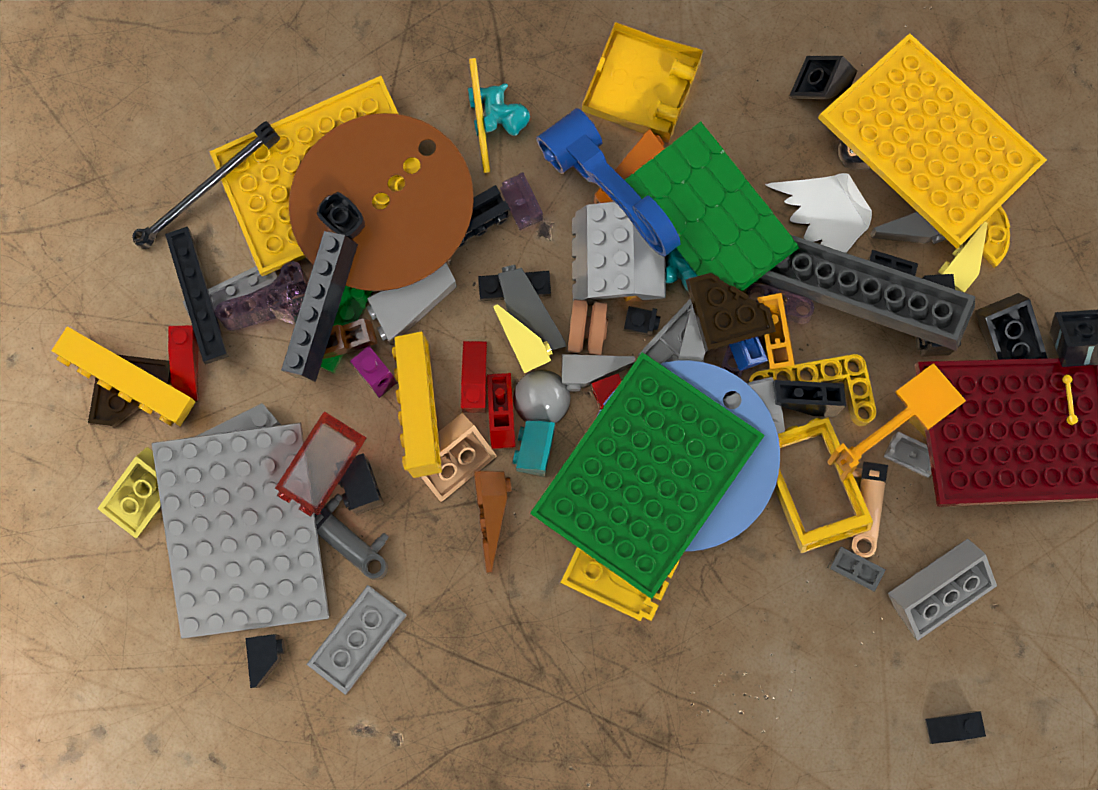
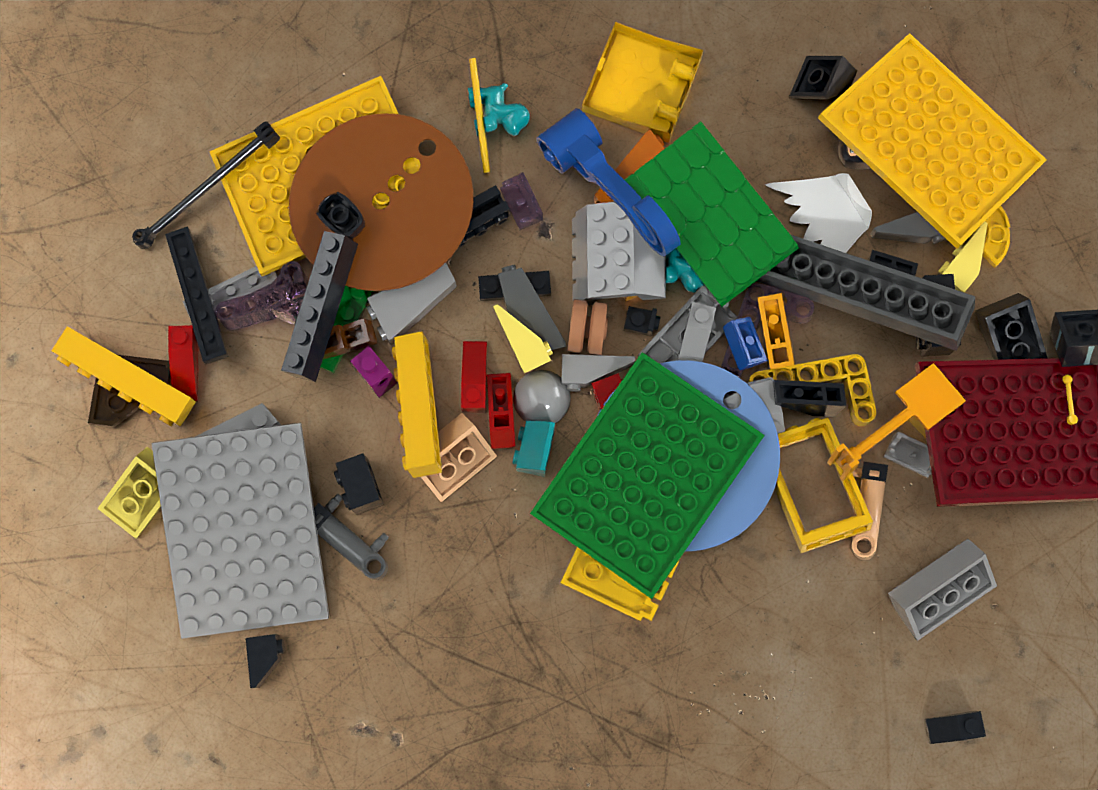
clear window [275,411,367,517] -> none
light grey tile [306,585,407,695] -> none
dark orange wedge [474,471,512,574] -> none
dark brown plate [686,273,776,351] -> none
dark grey hinge [827,547,886,592] -> none

